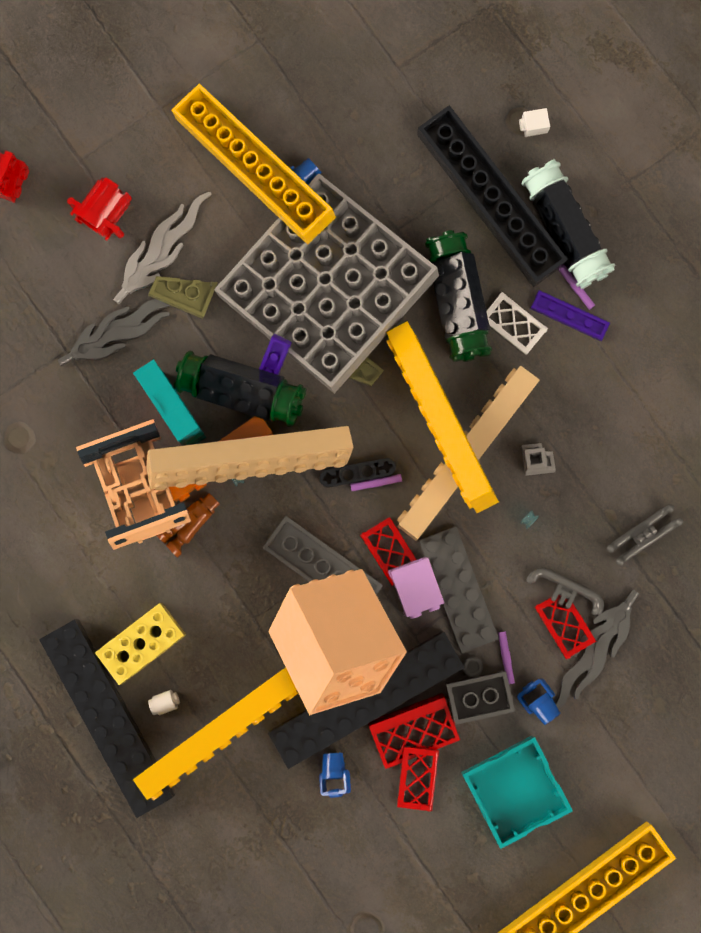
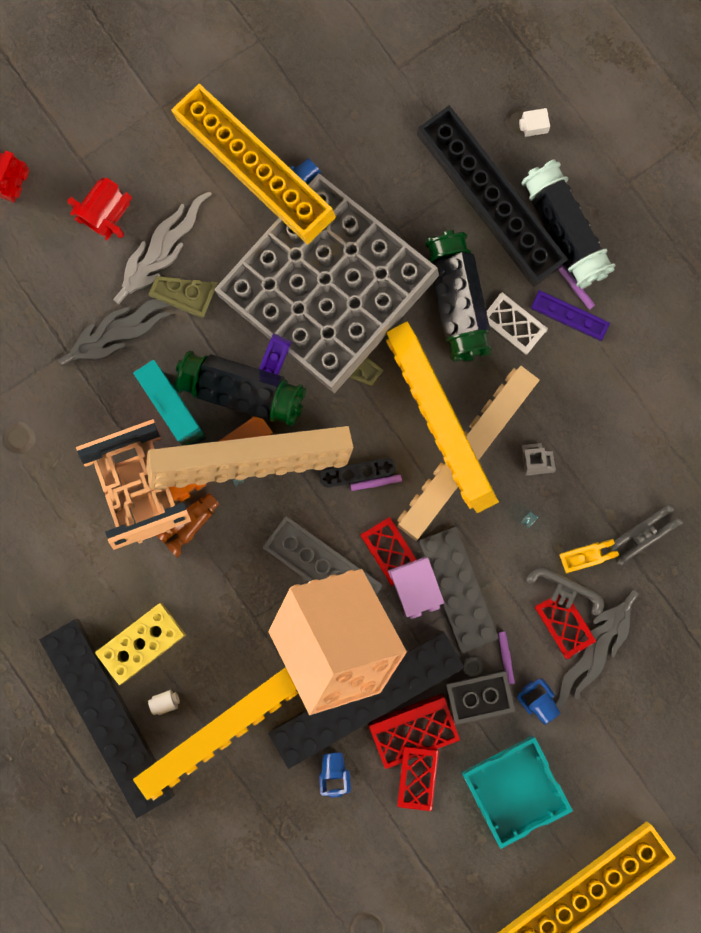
none -> yellow hinge [560,539,619,573]

